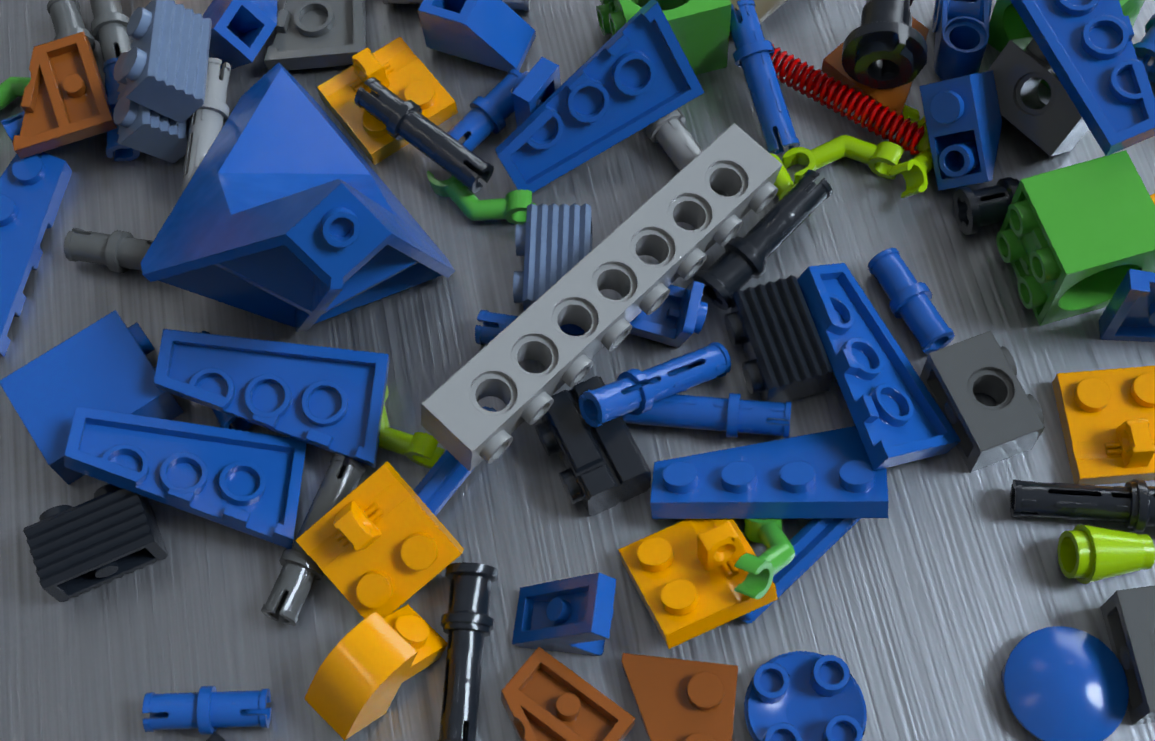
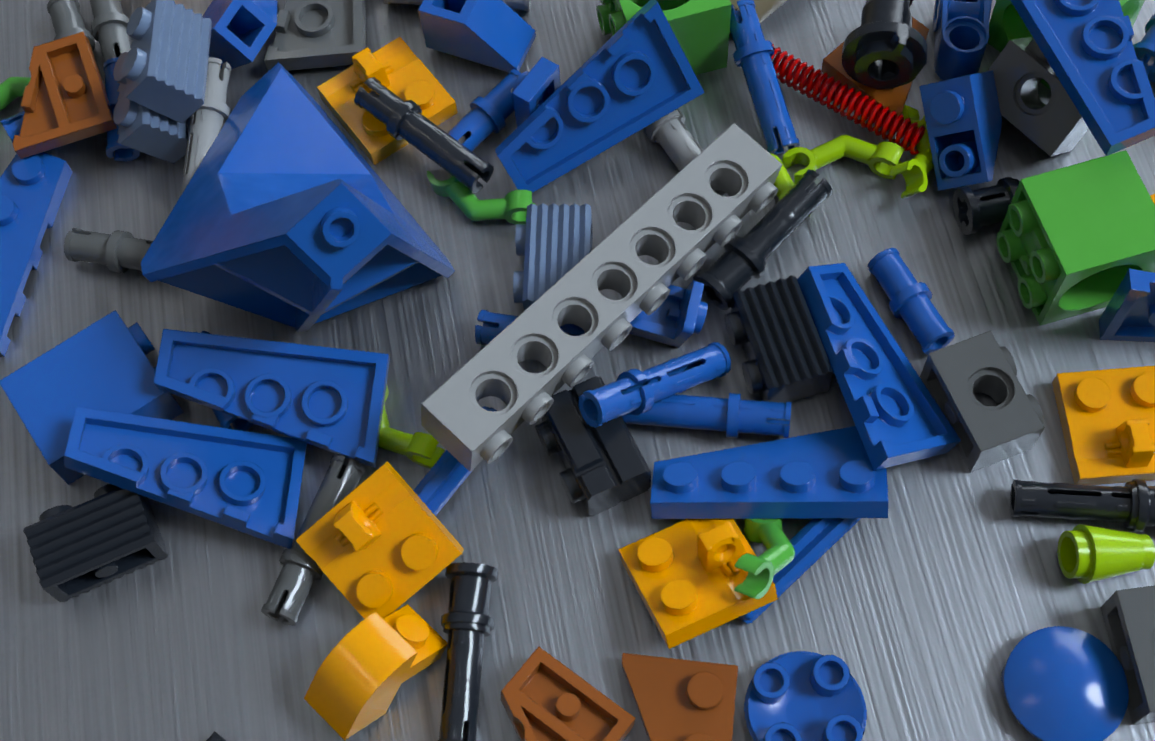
blue pin [142,686,271,735] -> none
blue slope [512,572,617,656] -> none

